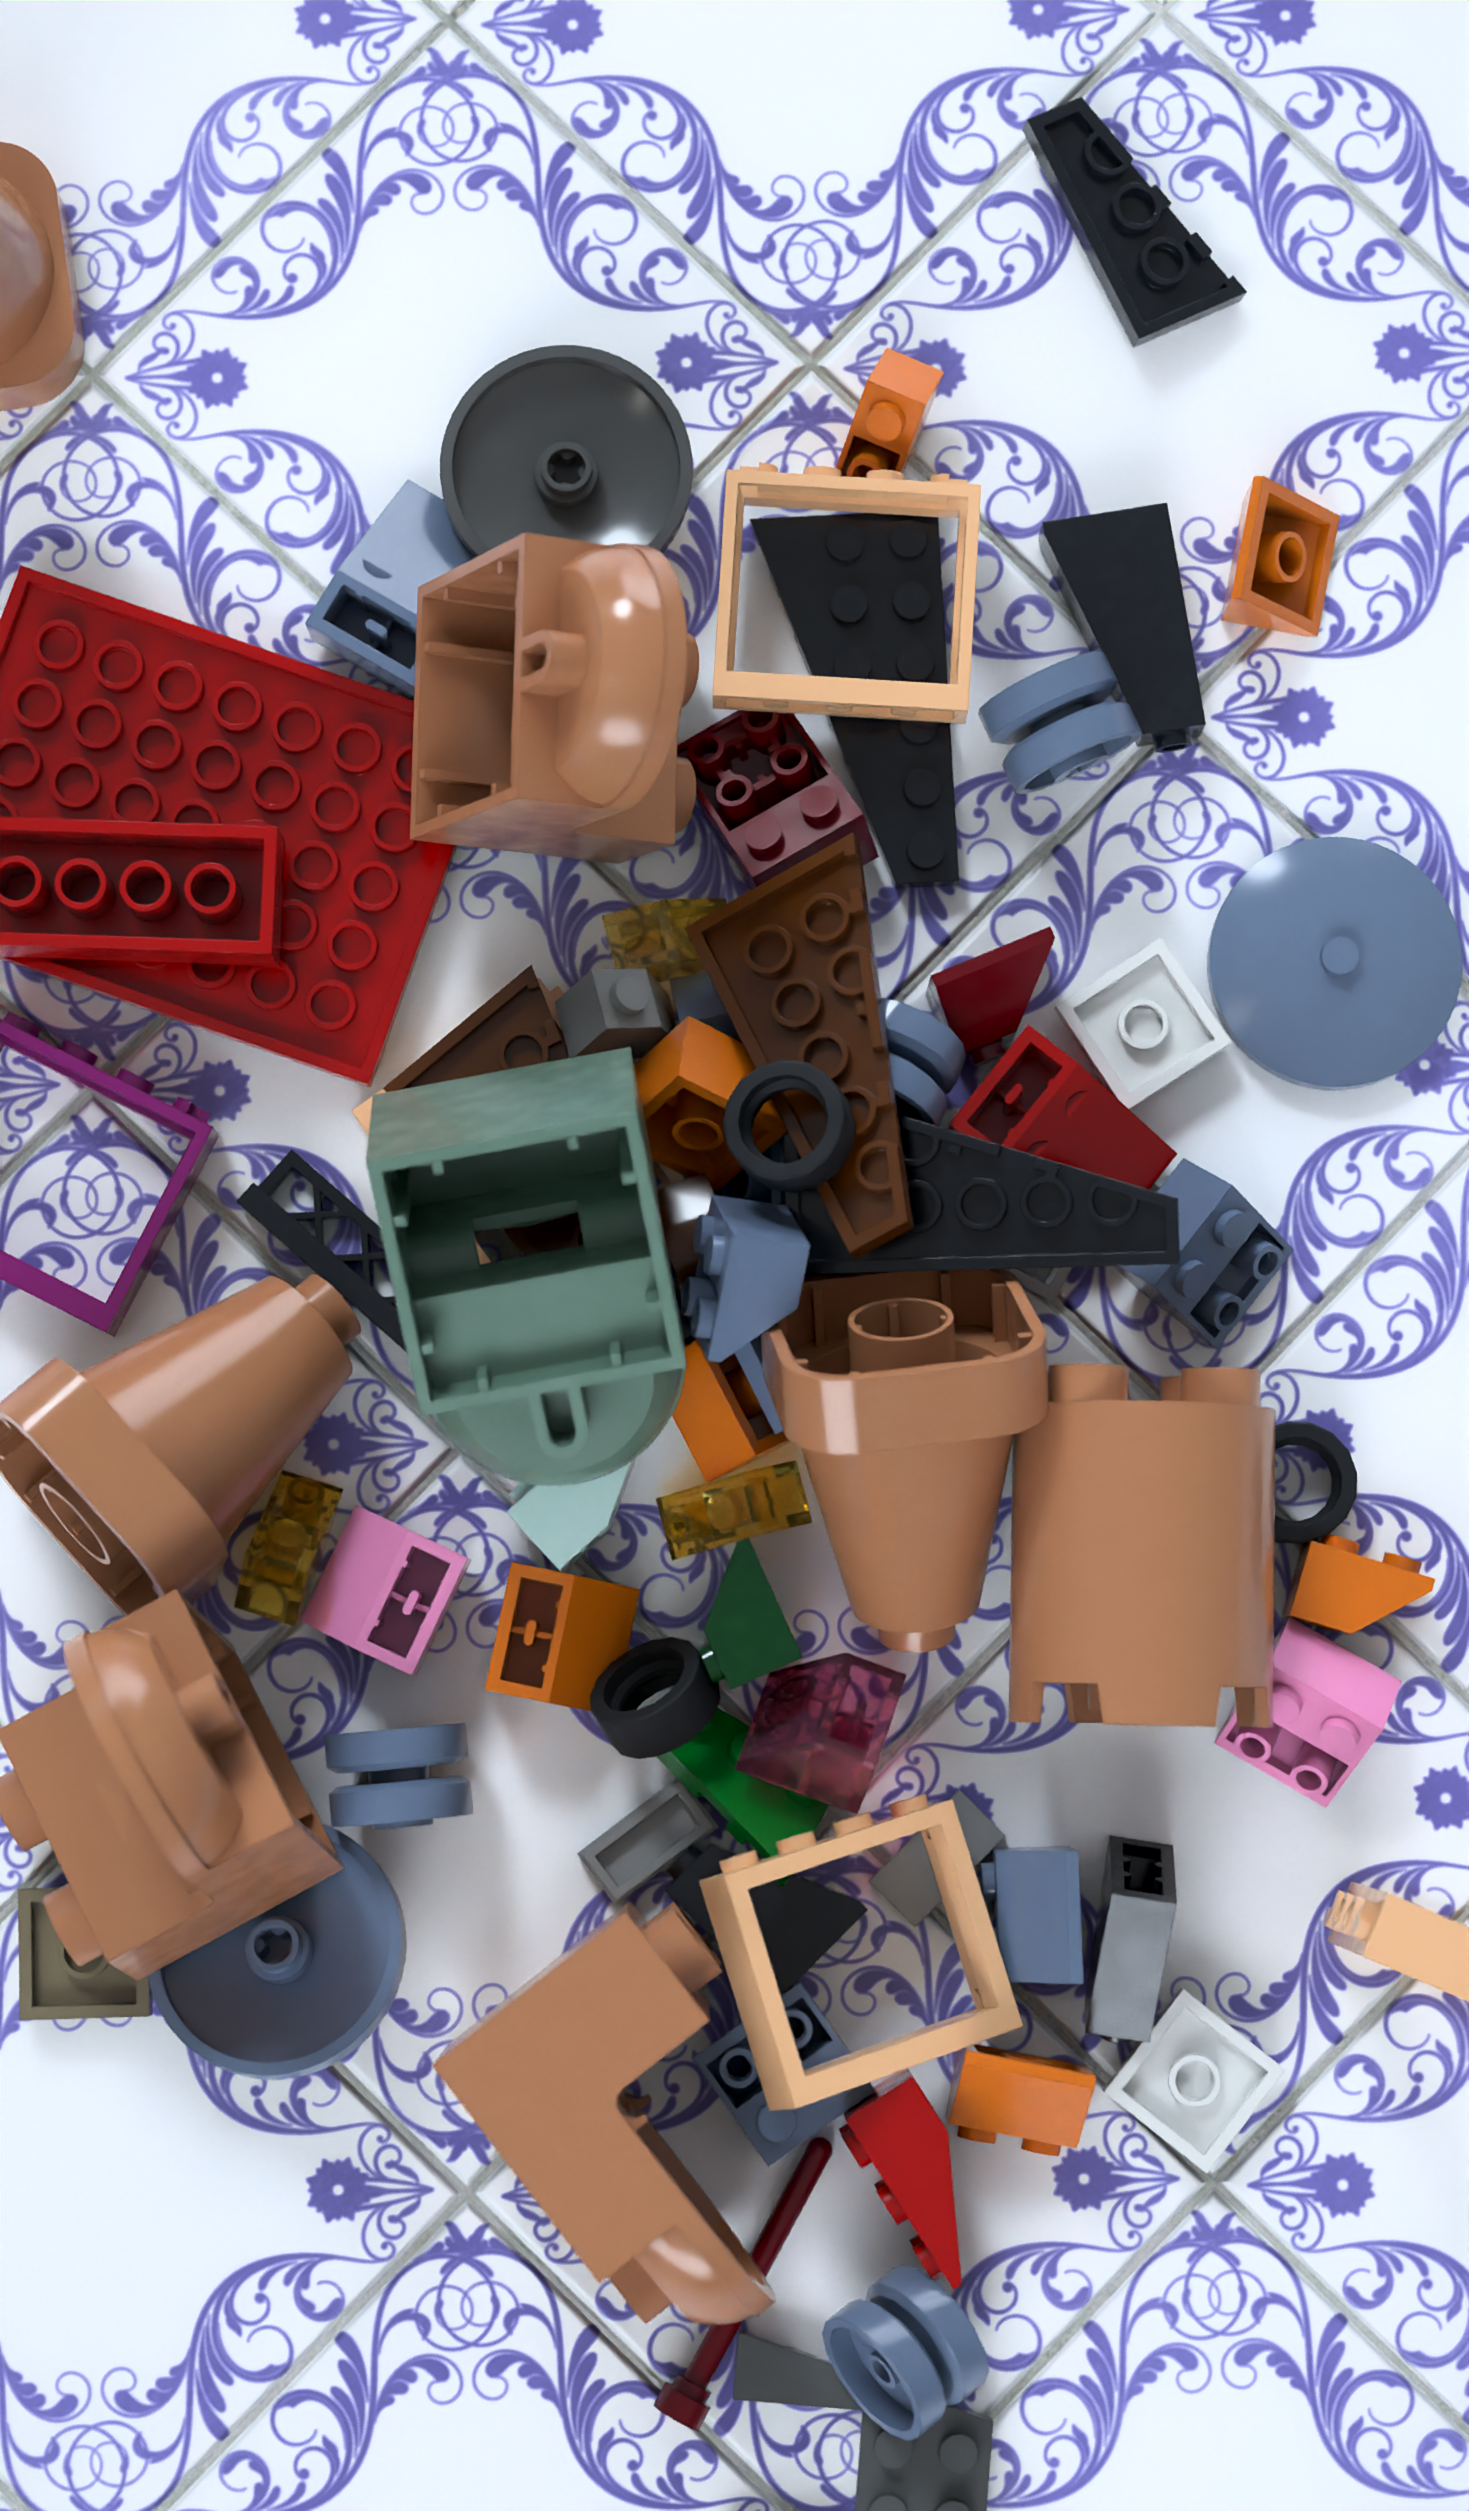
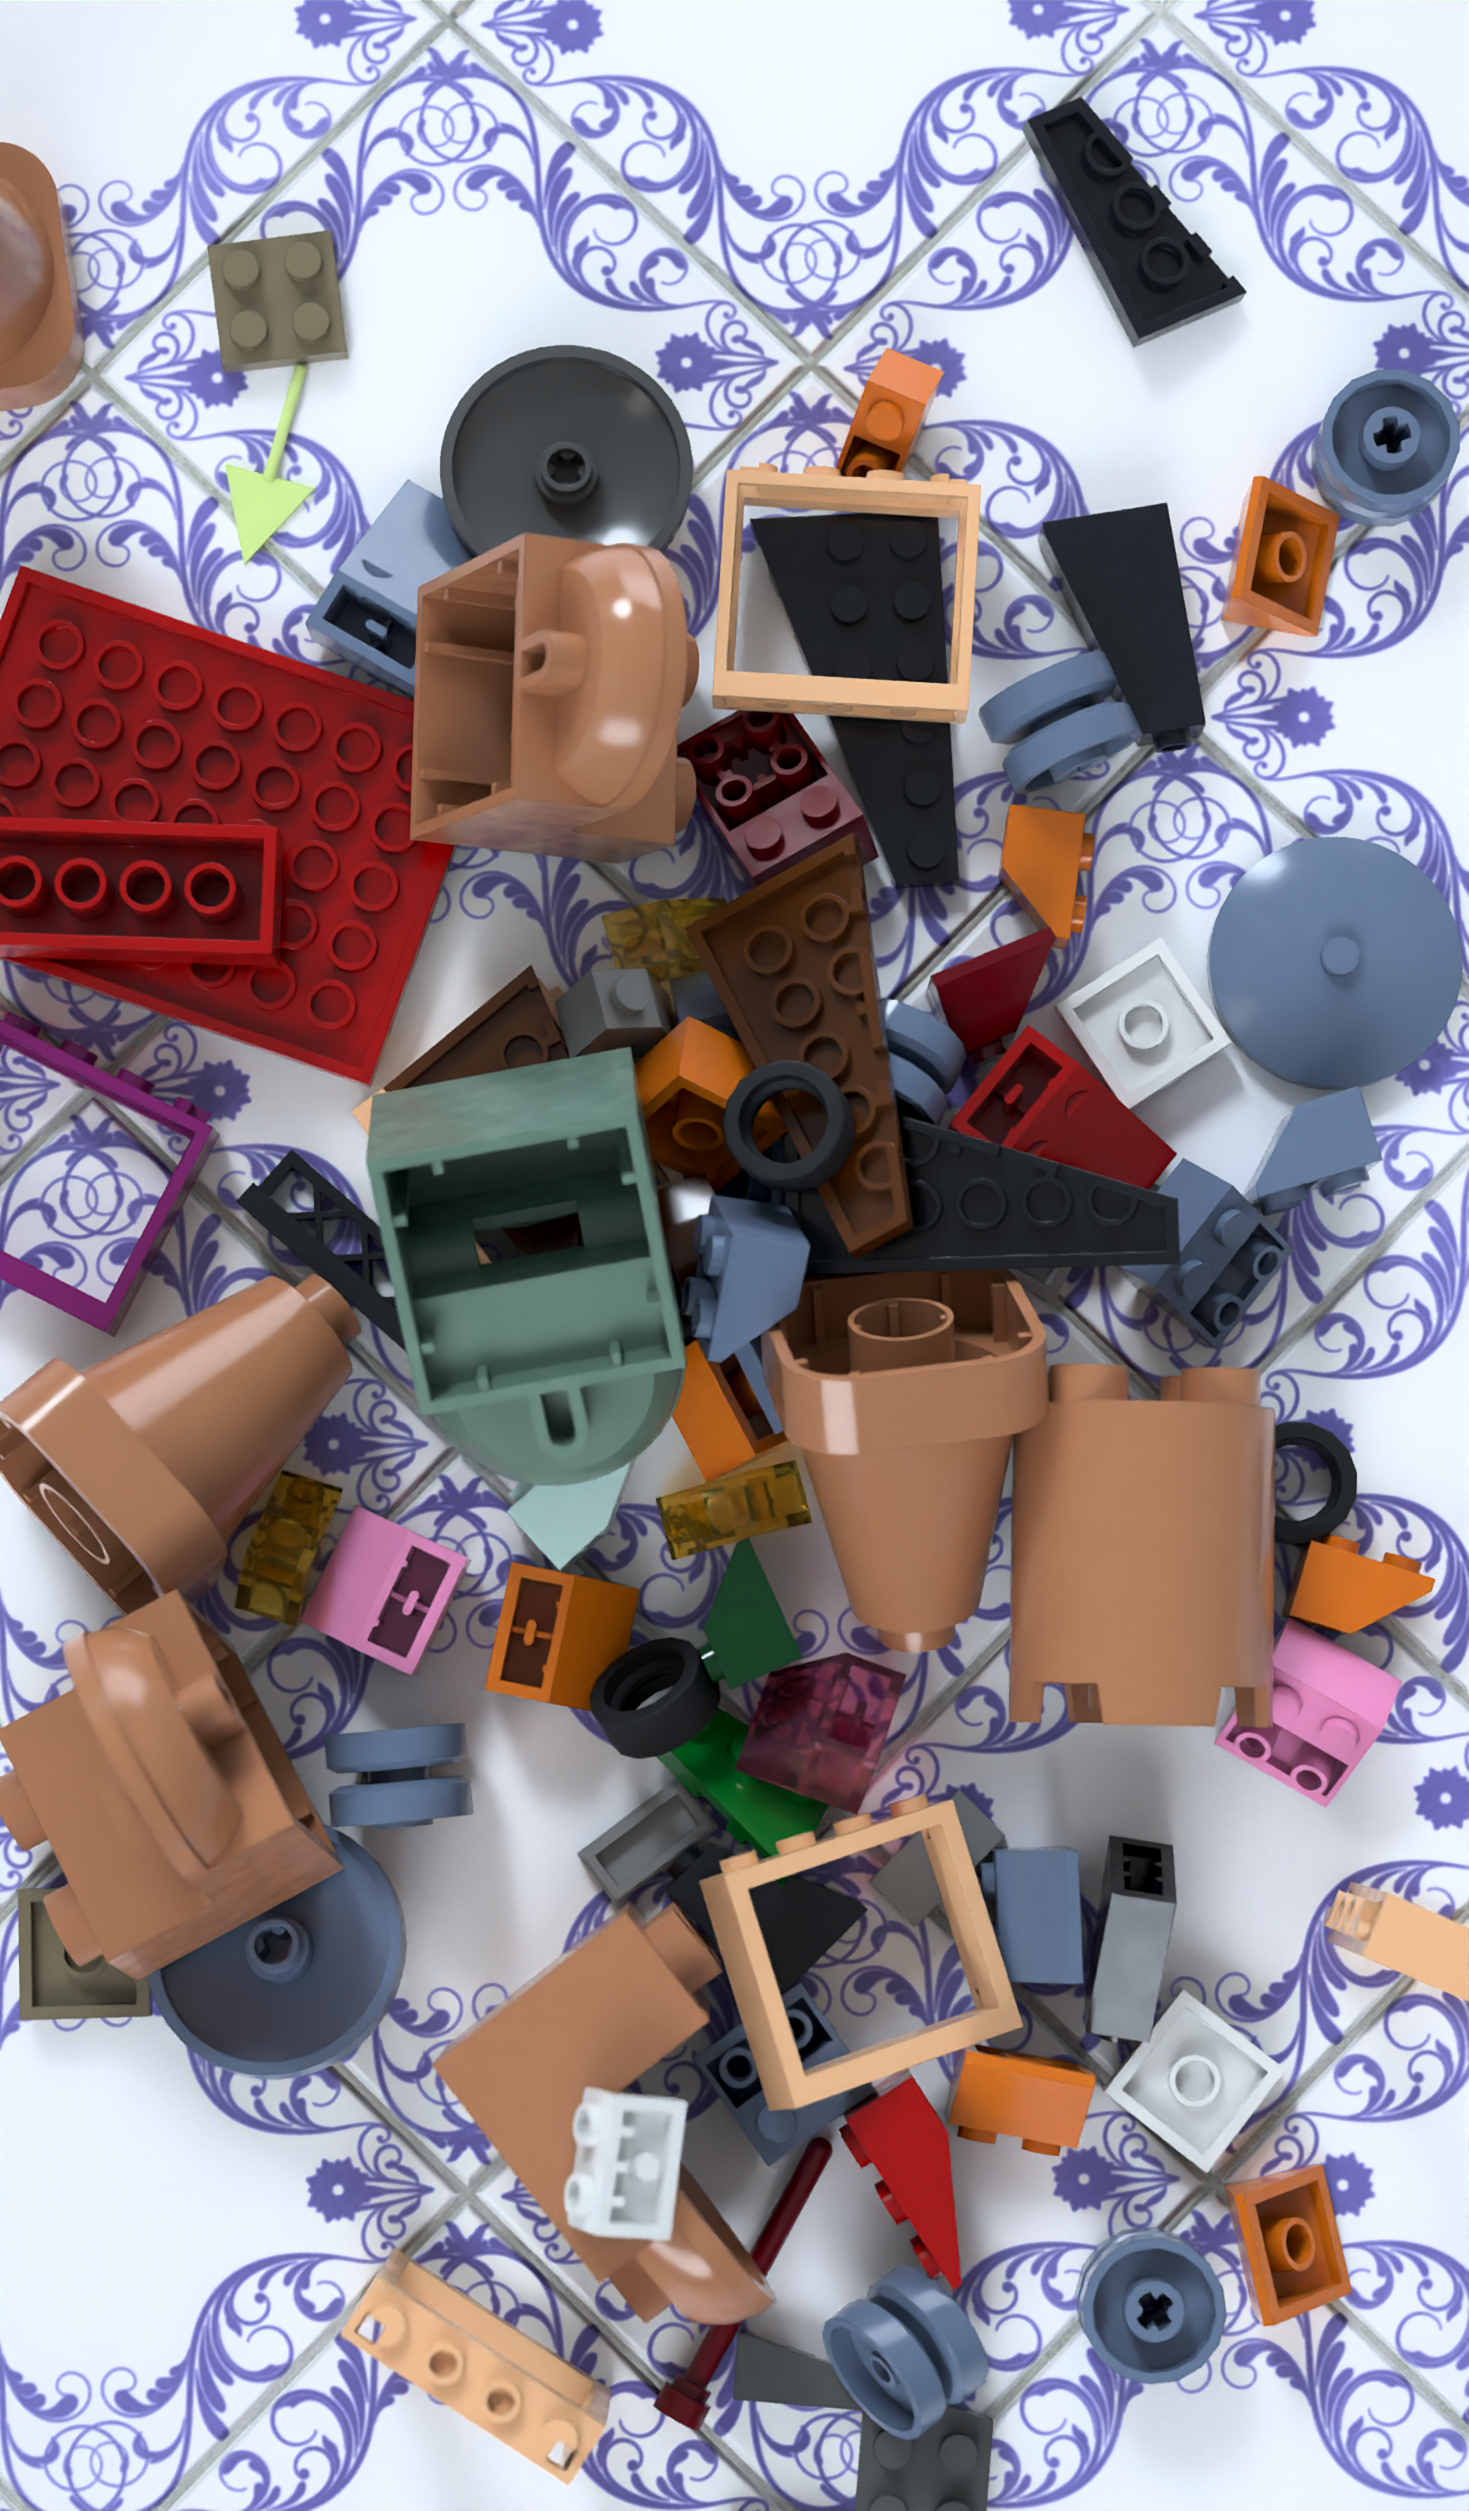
none -> dark tan plate [207,230,348,374]
none -> yellowish green piece [225,363,315,566]
none -> light nougat window [340,2247,612,2486]
none -> white bracket [564,2087,688,2241]
none -> orange slope [998,804,1095,949]
none -> sand blue wheel [1075,2227,1227,2385]
none -> orange slope [1224,2164,1352,2326]
none -> sand blue slope [1243,1086,1383,1217]
none -> sand blue wheel [1311,370,1460,527]

